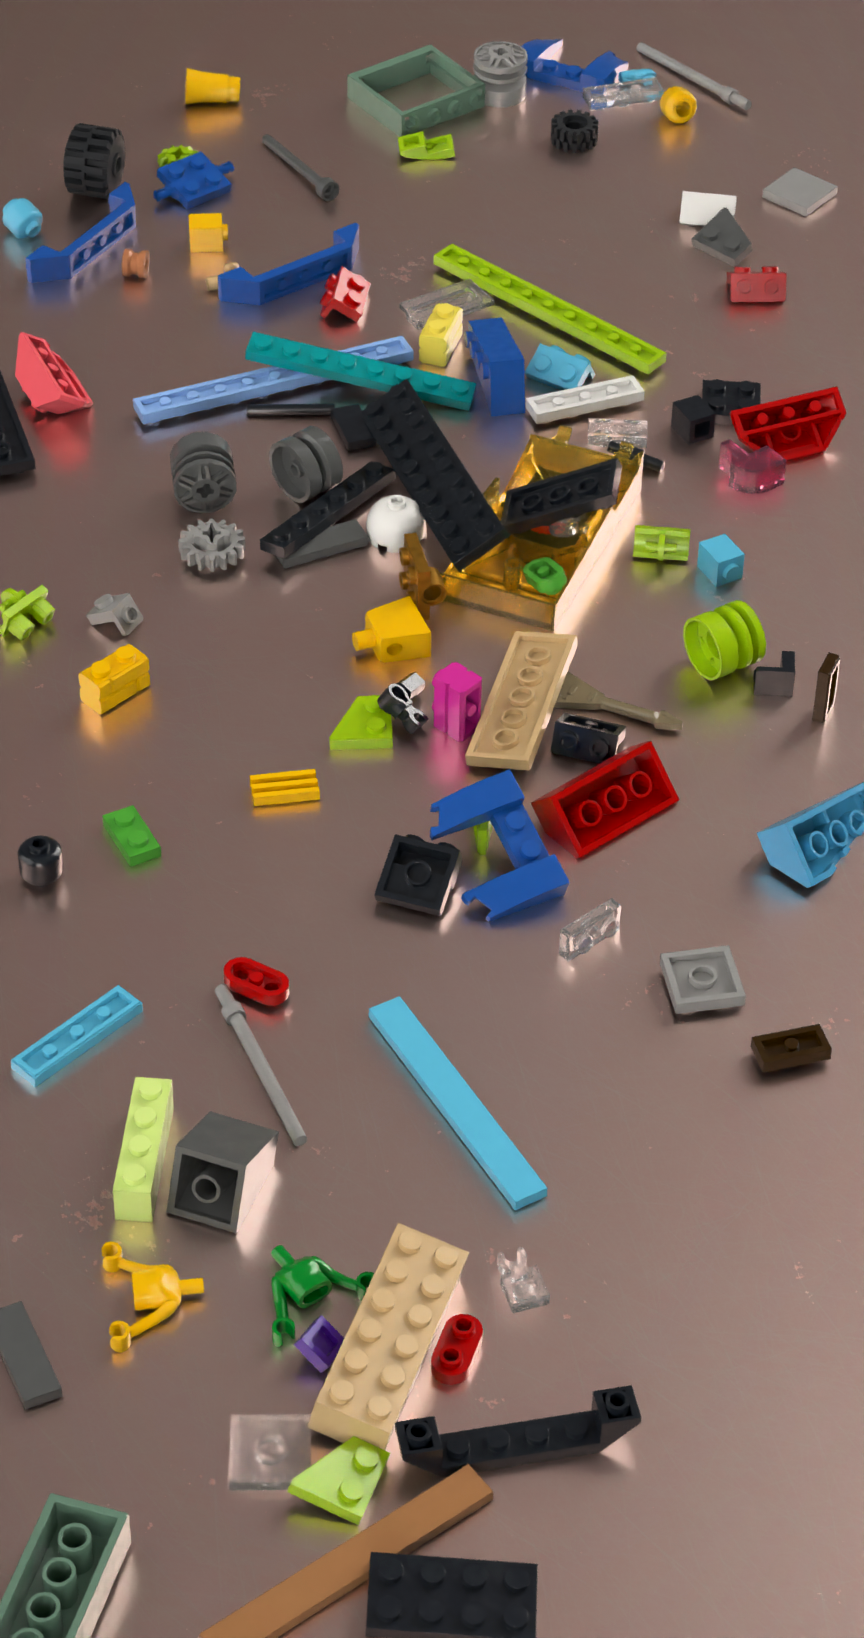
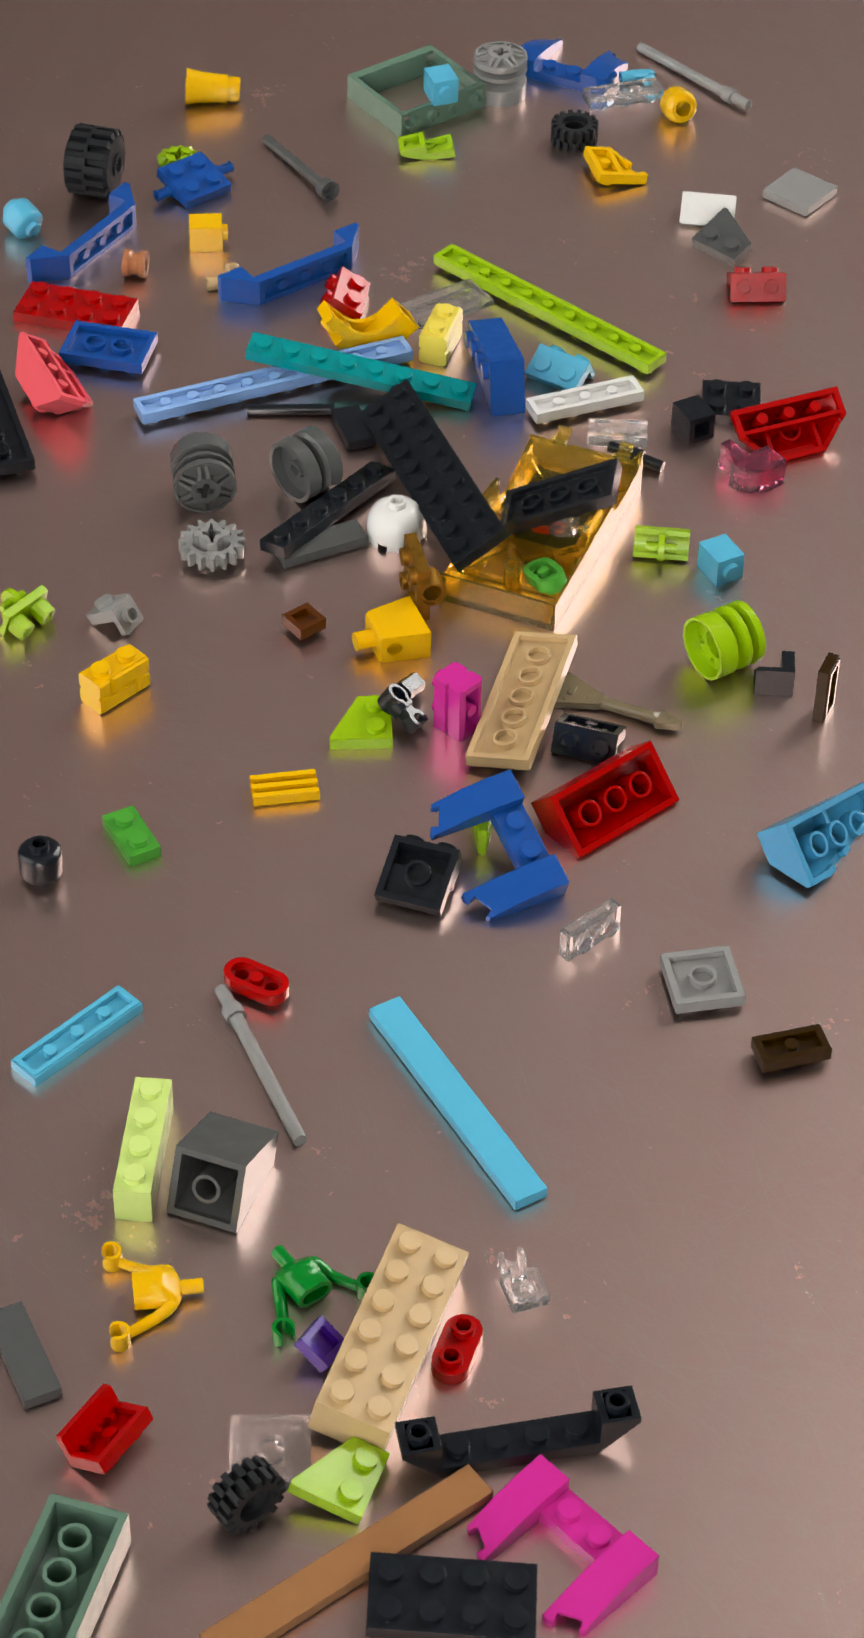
none -> red plate [13,281,139,331]
none -> red bracket [56,1384,154,1475]
none -> blue plate [59,320,158,374]
none -> black tyre [207,1455,287,1535]
none -> reddish brown plate [282,602,326,640]
none -> yellow arch [316,298,419,350]
none -> medium azure brick [424,64,459,106]
none -> dark pink wedge [467,1454,659,1636]
none -> yellow wing [583,146,648,186]

